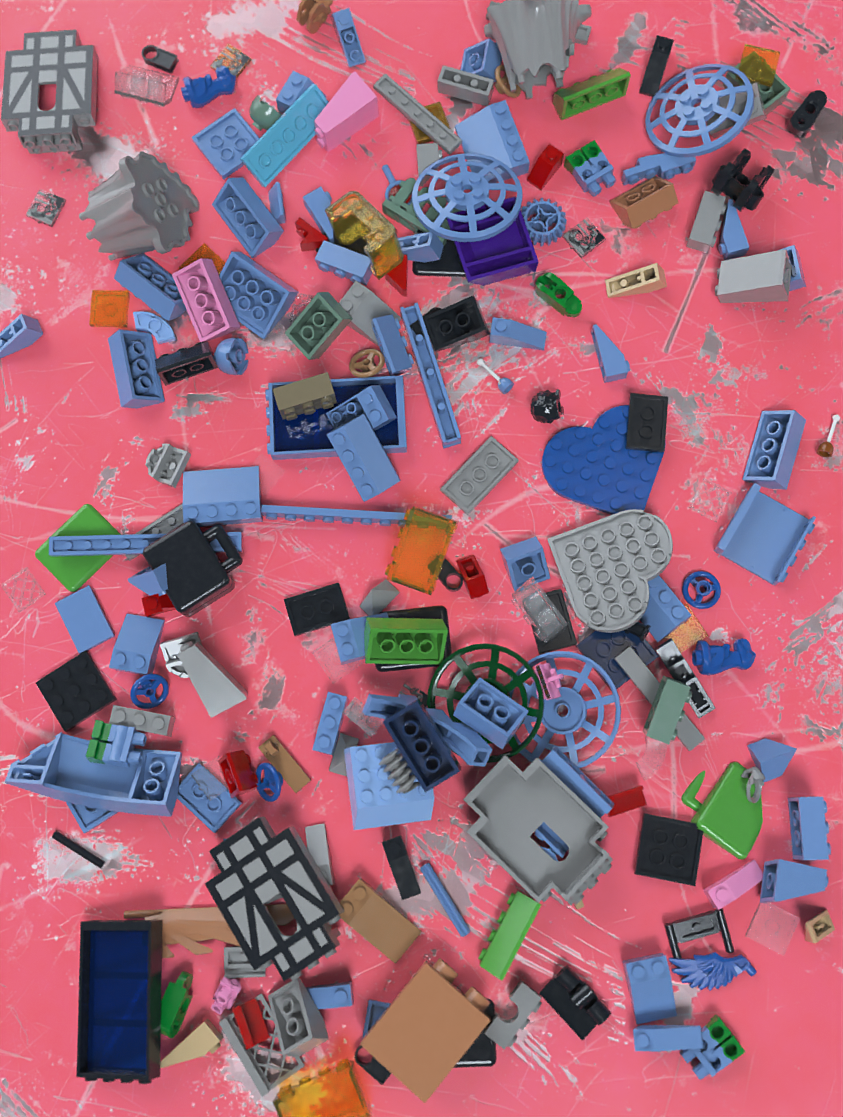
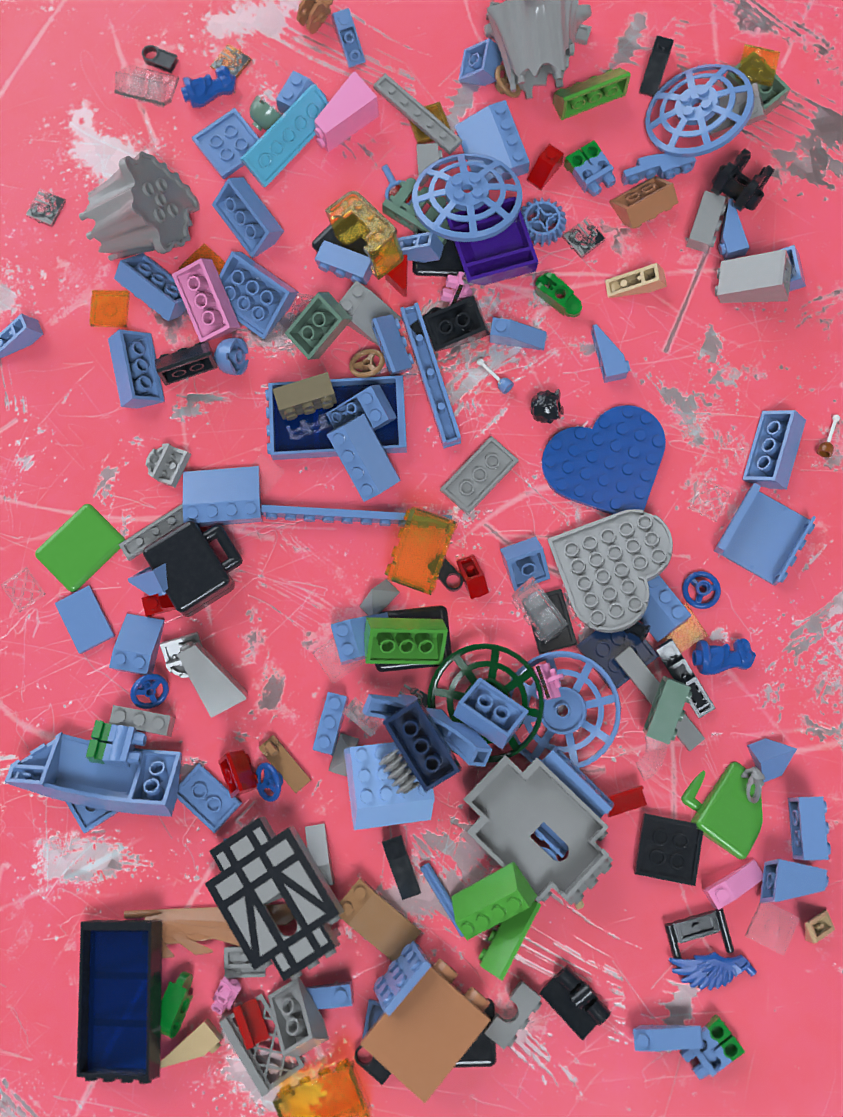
panel [1,29,98,154] -> none
black plate [36,651,117,732] -> none
medium blue plate [49,532,242,557] -> none
black bar [52,831,106,869] -> none
light blue tile [133,311,176,344] -> none
clear piece [191,756,228,801] -> none
medium blue slope [268,182,286,224] -> none
black tile [284,583,350,637] -> none
red slope [295,217,328,252] -> none
medium blue slope [302,187,335,244] -> none
light grey brick [437,65,494,106] -> none
medium blue slope [622,953,677,1024] -> none
black tile [625,393,668,453] -> none
black piece [787,90,828,138] -> none
none -> medium blue plate [373,941,432,1016]
none -> bright pink hips [440,271,473,306]
none -> bright green slope [452,862,537,940]

